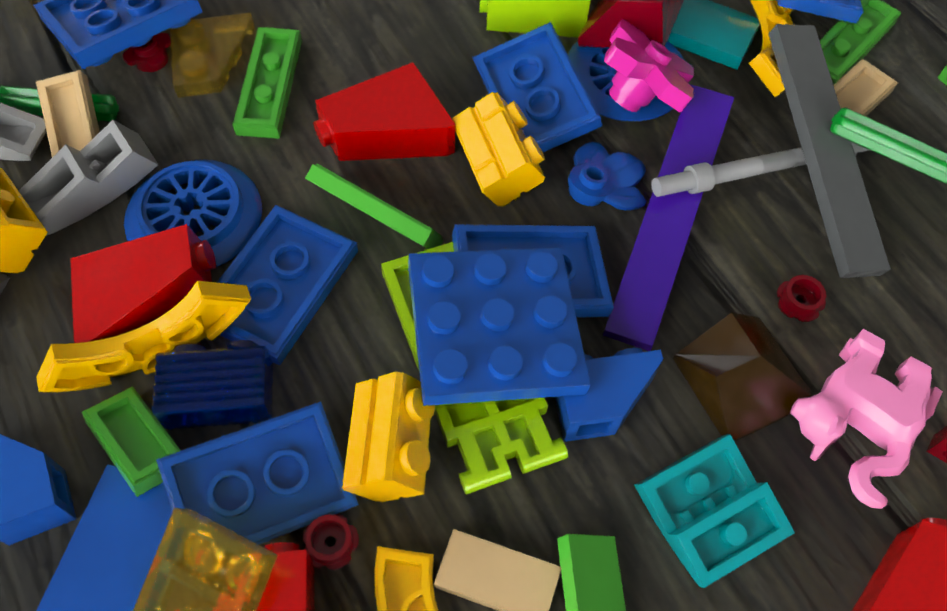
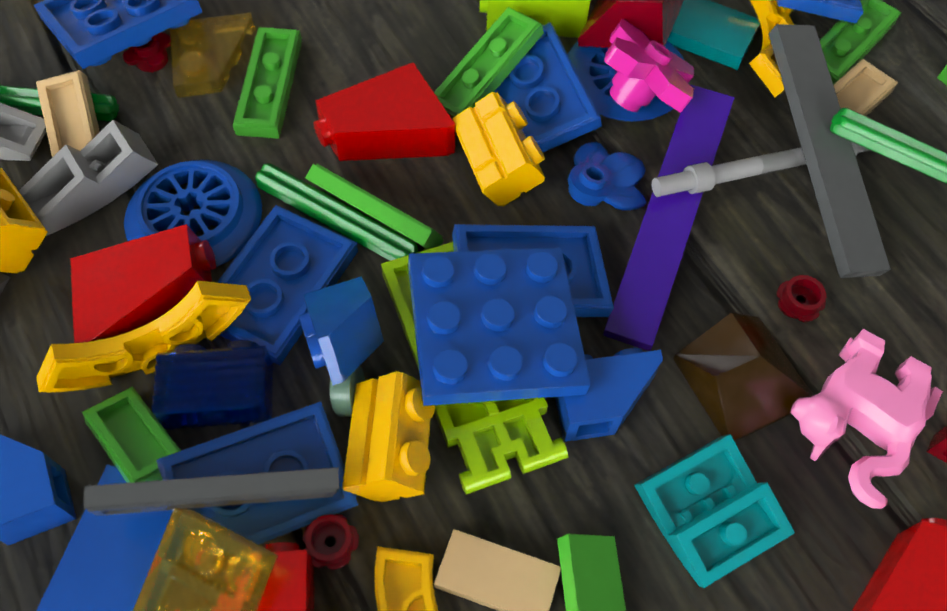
none -> dark grey tile [84,467,339,516]
none -> green axle [255,163,418,261]
none -> blue slope [299,276,384,385]
none -> sand green tile [330,366,365,417]
none -> bright green tile [434,7,544,118]

